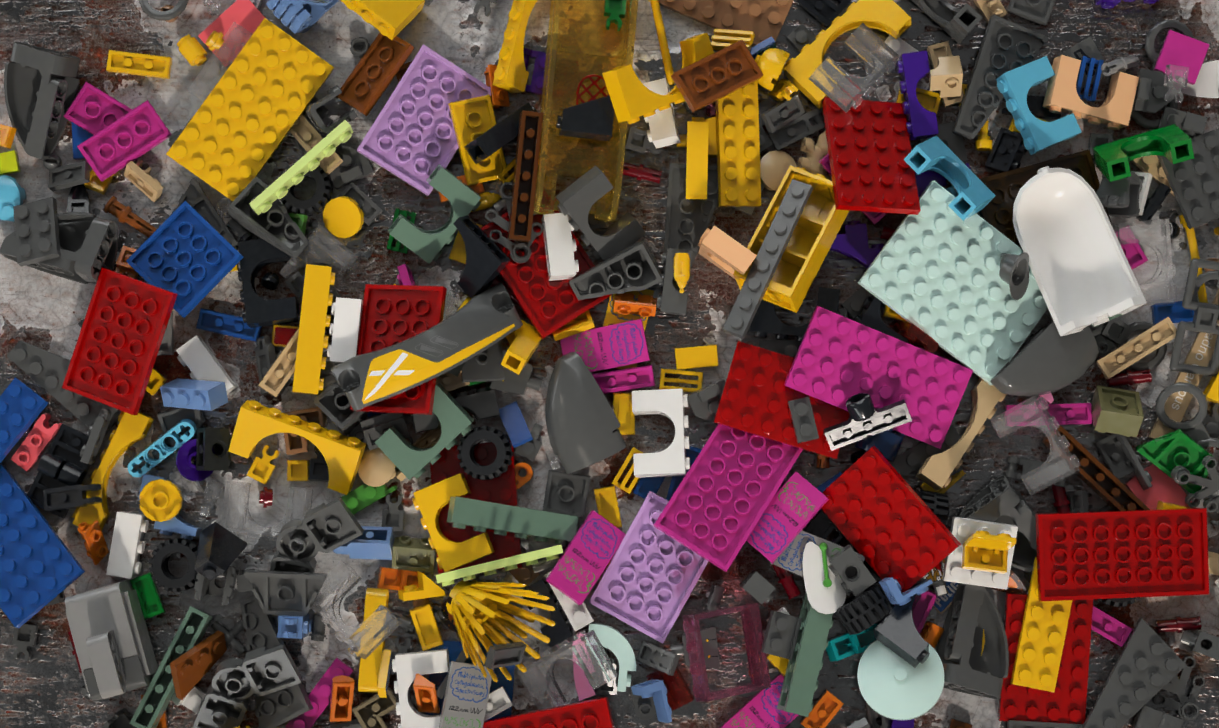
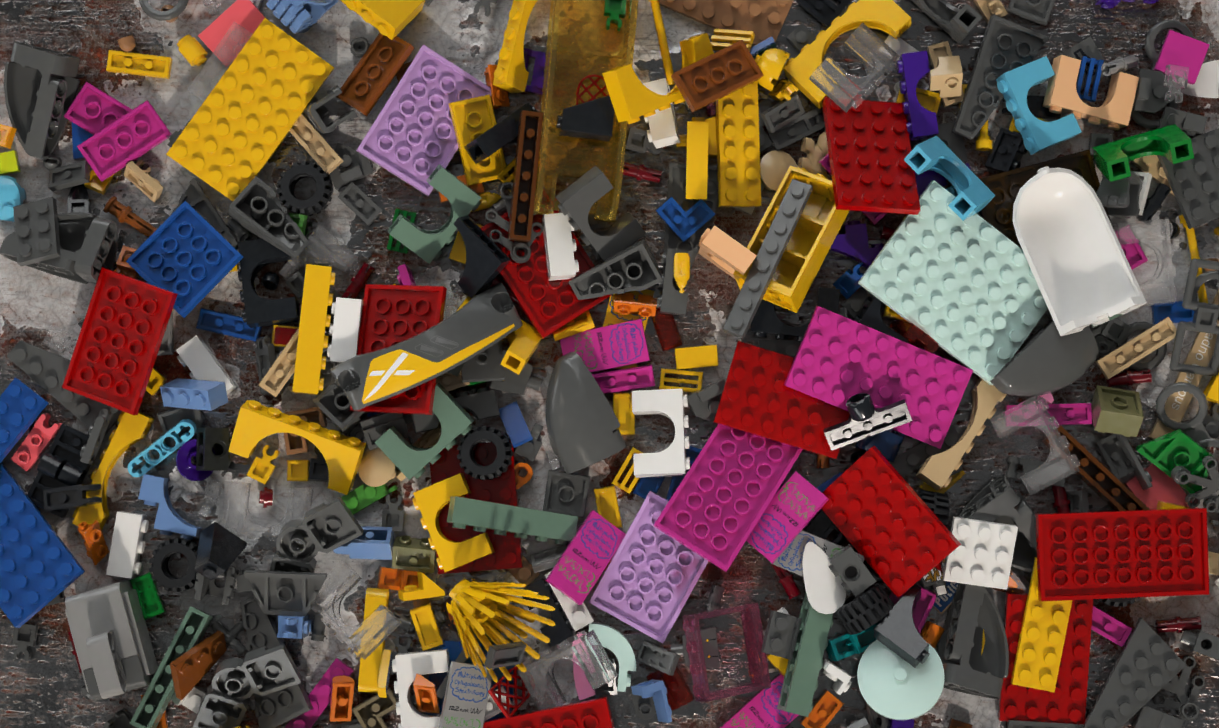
yellow tile [139,479,183,522] -> none
yellow plate [205,31,224,51] -> none
yellowish green plate [249,120,353,215] -> none
yellow tile [323,196,364,238] -> none
yellowish green plate [435,544,563,587] -> none
dark grey brick [740,569,776,604] -> none
dark grey plate [788,397,819,444] -> none
bright green hinge [819,542,832,587] -> none
medium blue bracket [879,577,933,606] -> none
yellow bracket [962,531,1017,574] -> none
dark grey piece [999,252,1029,300] -> none
none -> clear plate [42,325,77,355]
none -> medium nougat hinge [117,35,136,52]
none -> dark red pin [341,262,375,299]
none -> red window [488,667,533,719]
none -> clear red tile [651,308,683,351]
none -> blue plate [656,197,715,243]
none -> white bracket [822,658,852,695]
none -> blue plate [833,262,864,299]

